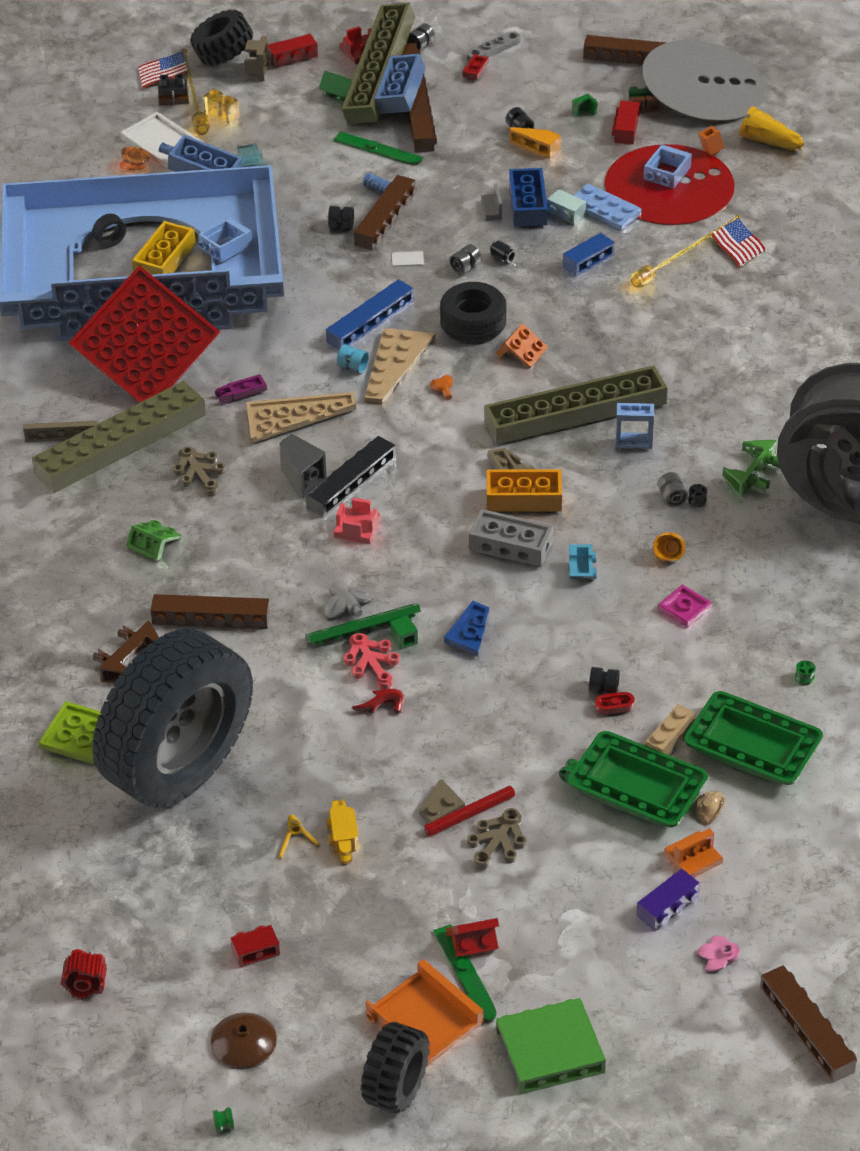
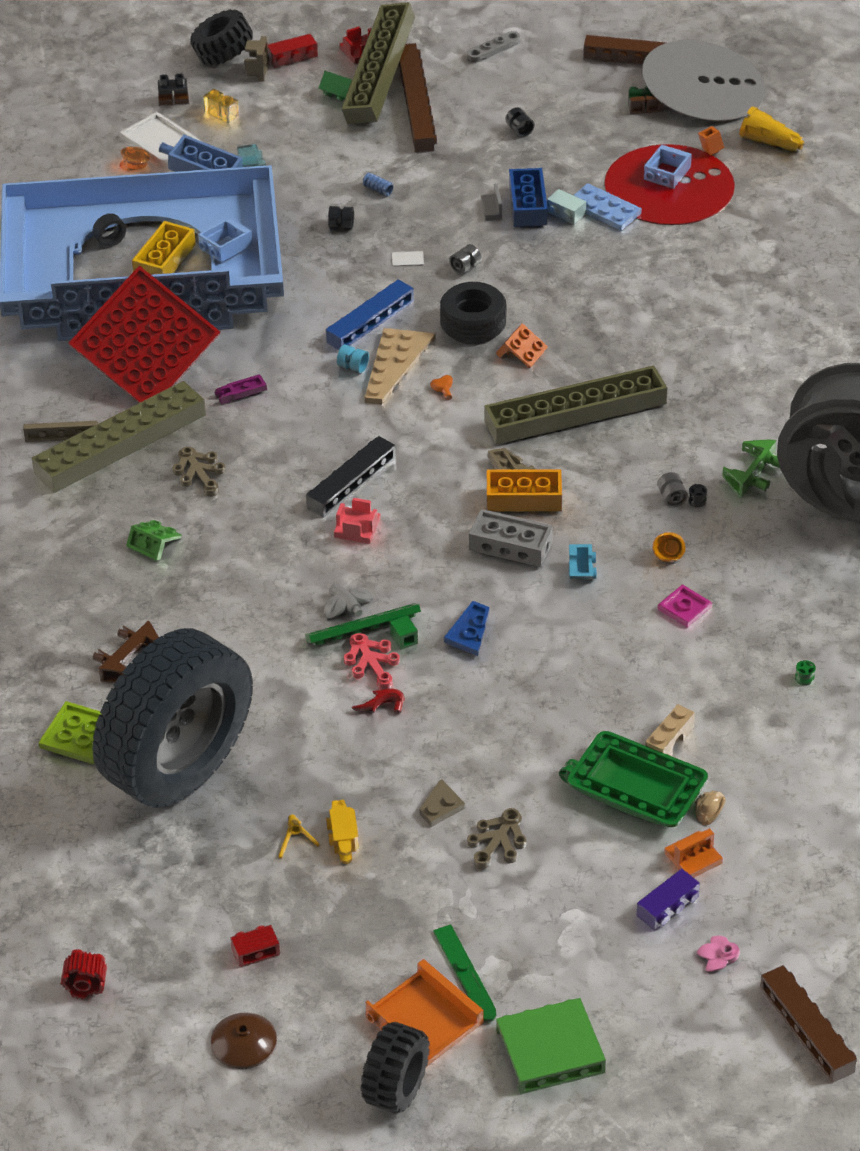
flag [138,48,210,135] -> none
reddish brown brick [150,594,270,629] -> none
green wheel [212,1107,235,1133] -> none
tan wing [246,392,356,444] -> none
dark grey slope [279,433,327,499] -> none
green piece [333,131,423,164] -> none
reddish brown brick [354,175,417,250] -> none
medium blue brick [375,54,426,114] -> none
dark grey wheel [407,23,435,50] -> none
red axle [424,785,515,836] -> none
red bracket [446,918,499,957] -> none
red plate [462,54,489,80] -> none
black brick [490,240,516,263] -> none
light orange slope [509,127,561,158] -> none
blue brick [563,233,615,277] -> none
green bracket [572,94,598,116] -> none
black wheel [588,666,620,694] -> none
red plate [595,692,635,715] -> none
red brick [612,100,640,144] -> none
light blue window [616,403,654,449] -> none
flag [630,215,765,288] -> none
green wedge [684,691,823,785] -> none

